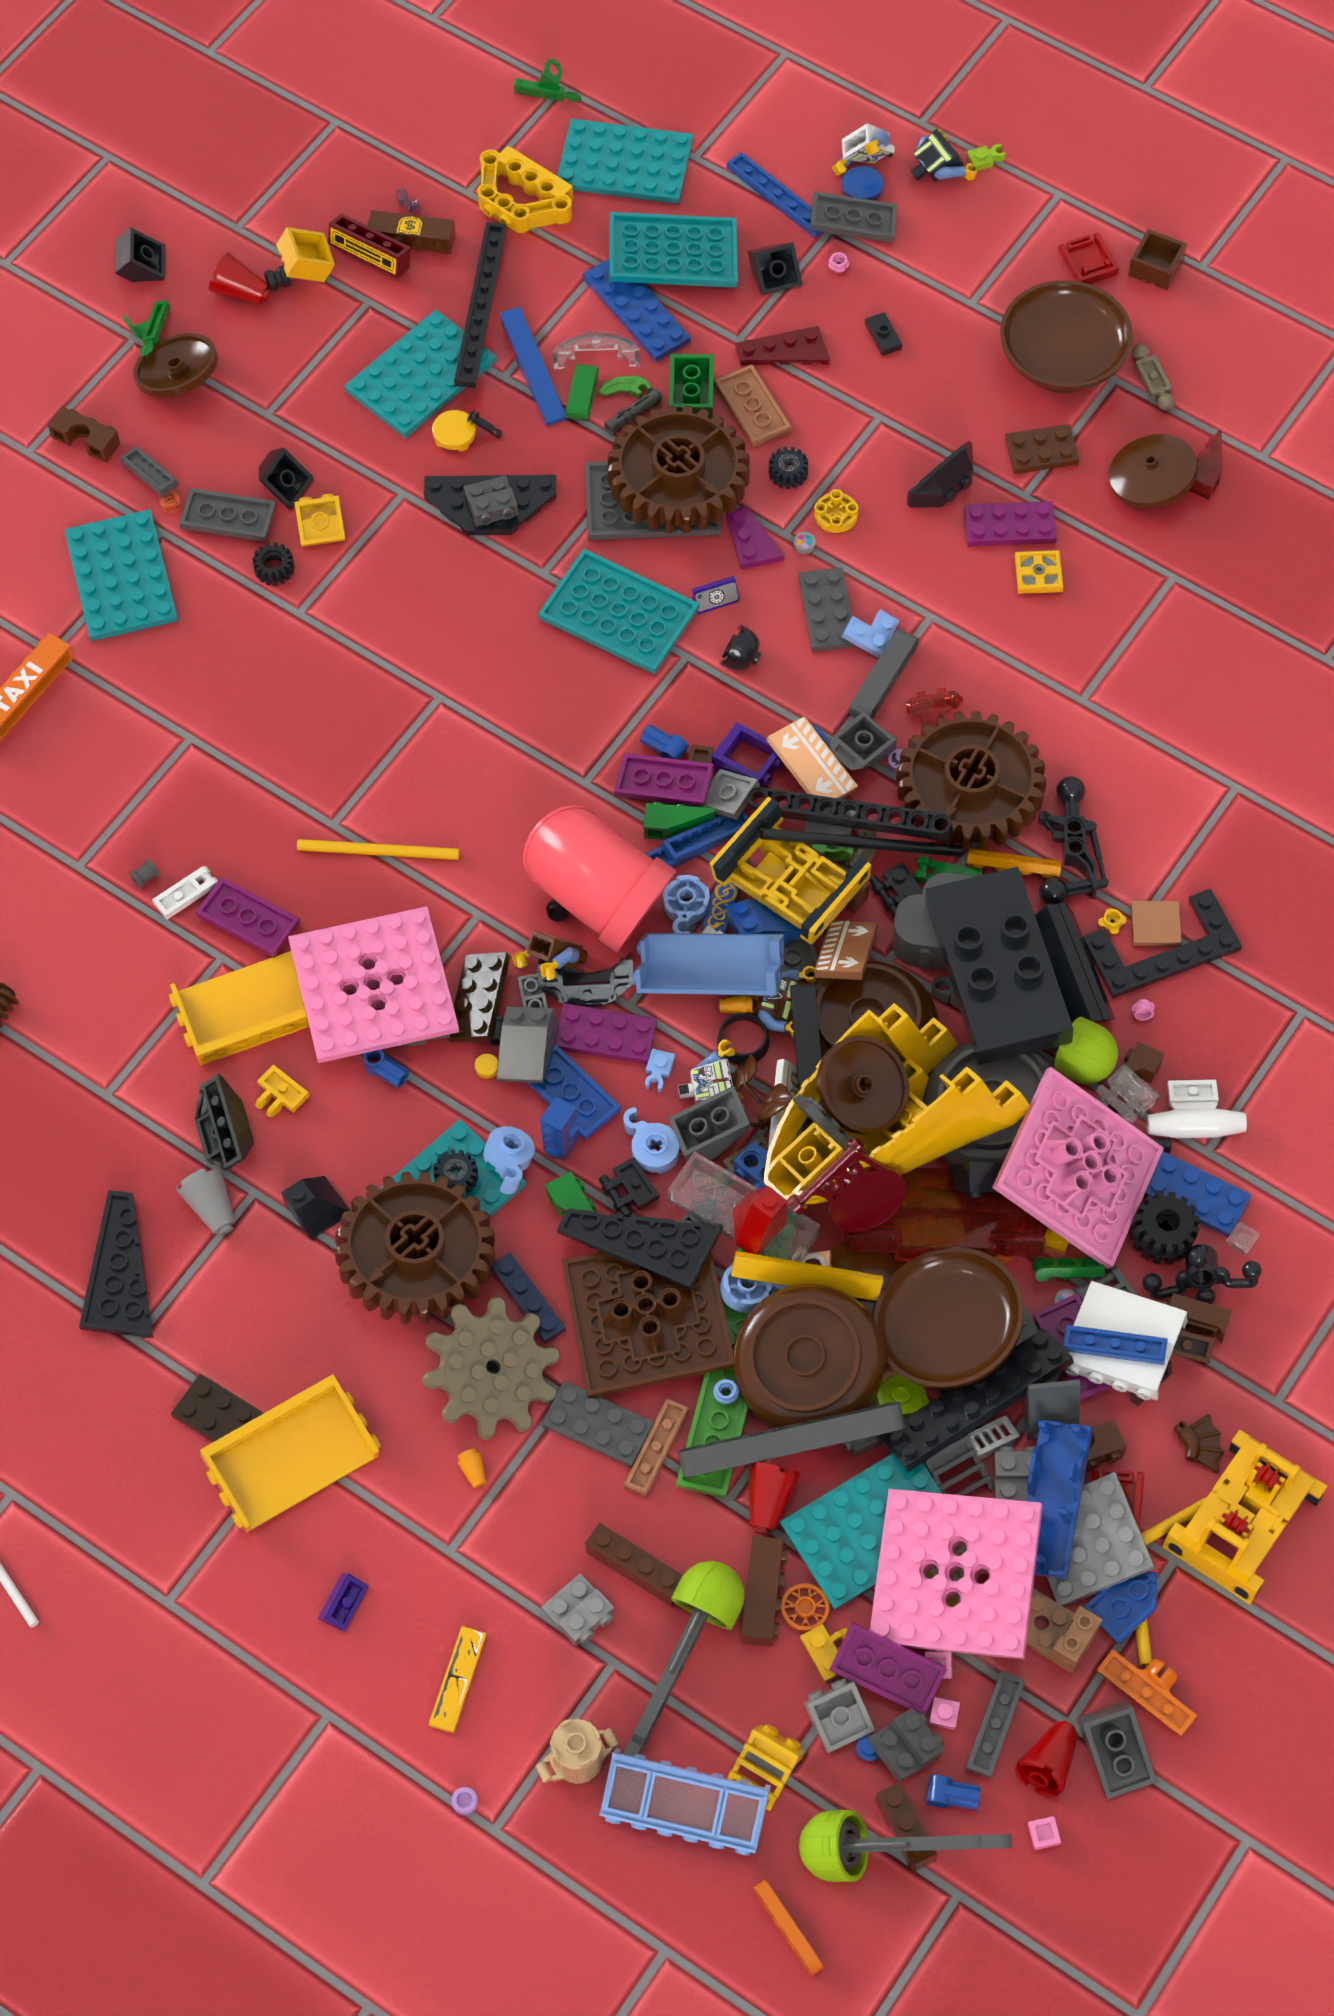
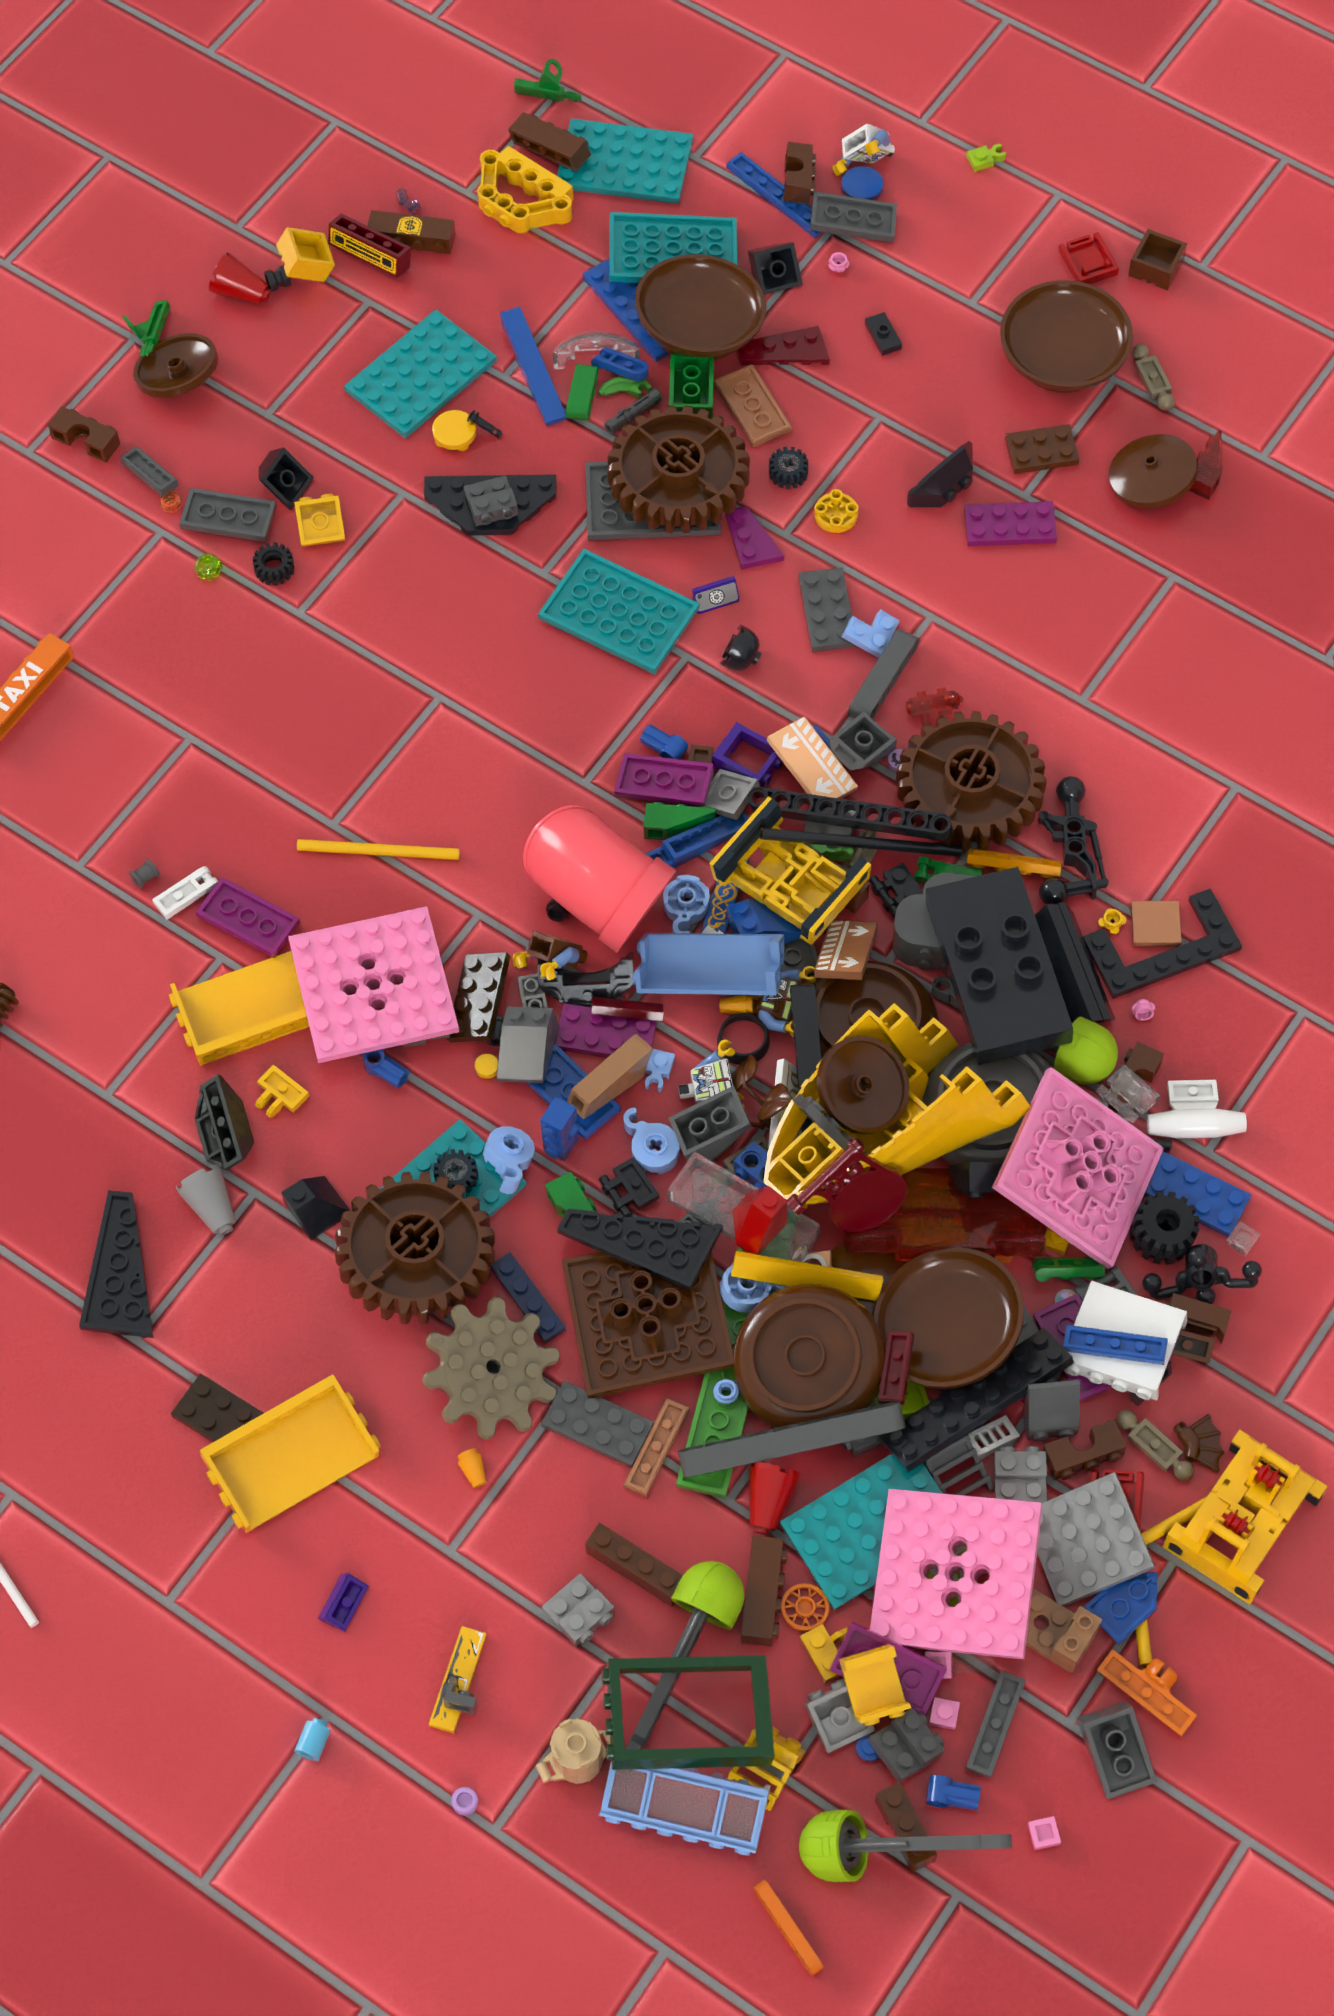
teal plate [64,509,178,642] -> none
black slope [115,227,165,282] -> none
black plate [454,222,507,389] -> none
light grey tile [793,532,816,554] -> none
torso [910,129,977,182] -> none
yellow piece [1014,550,1063,594] -> none
red cone [1015,1721,1078,1797] -> none
blue piece [1027,1420,1093,1580] -> none
none -> clear neon green plate [194,554,223,580]
none -> medium azure brick [294,1718,331,1761]
none -> dark grey bracket [440,1676,478,1715]
none -> reddish brown brick [508,112,591,172]
none -> medium nougat slope [567,1034,653,1119]
none -> blue plate [591,347,649,381]
none -> dark red tile [591,997,664,1021]
none -> dark green window [602,1655,775,1770]
none -> reddish brown dish [635,254,766,360]
none -> reddish brown arch [784,142,816,204]
none -> yellow panel [839,1644,911,1726]
none -> dark red tile [878,1331,915,1405]
none -> dark tan plate [1117,1409,1194,1481]

